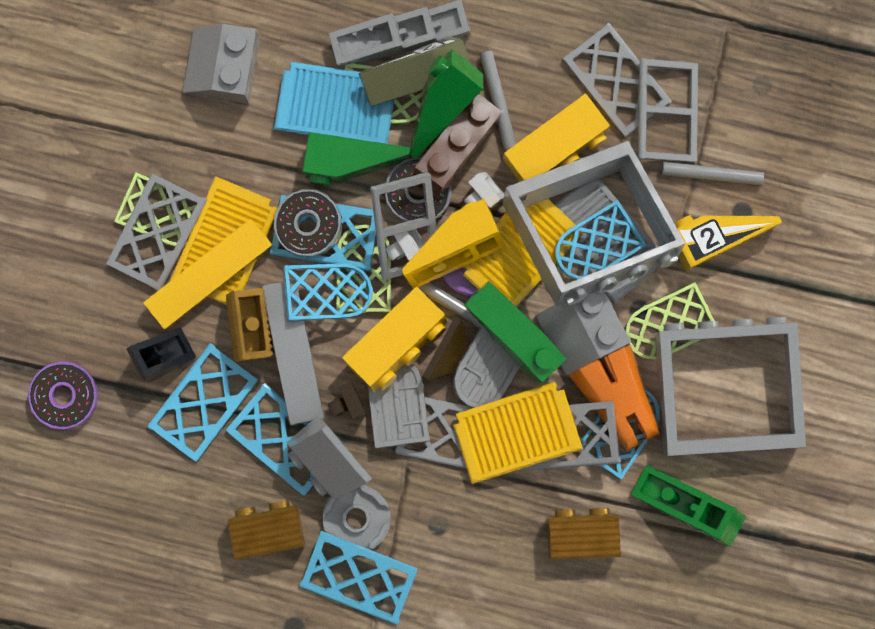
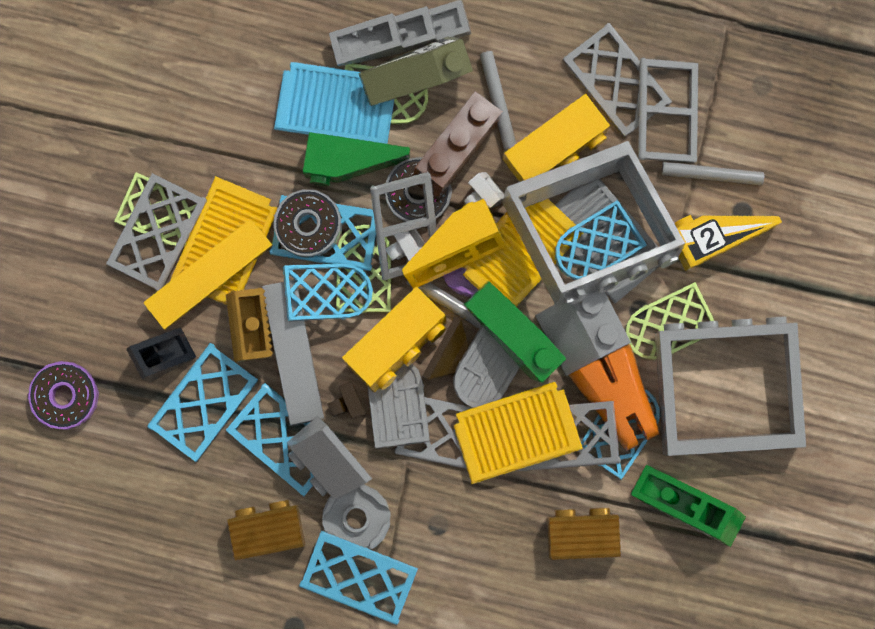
light grey slope [183,24,260,104] -> none
green slope [411,49,483,159] -> none

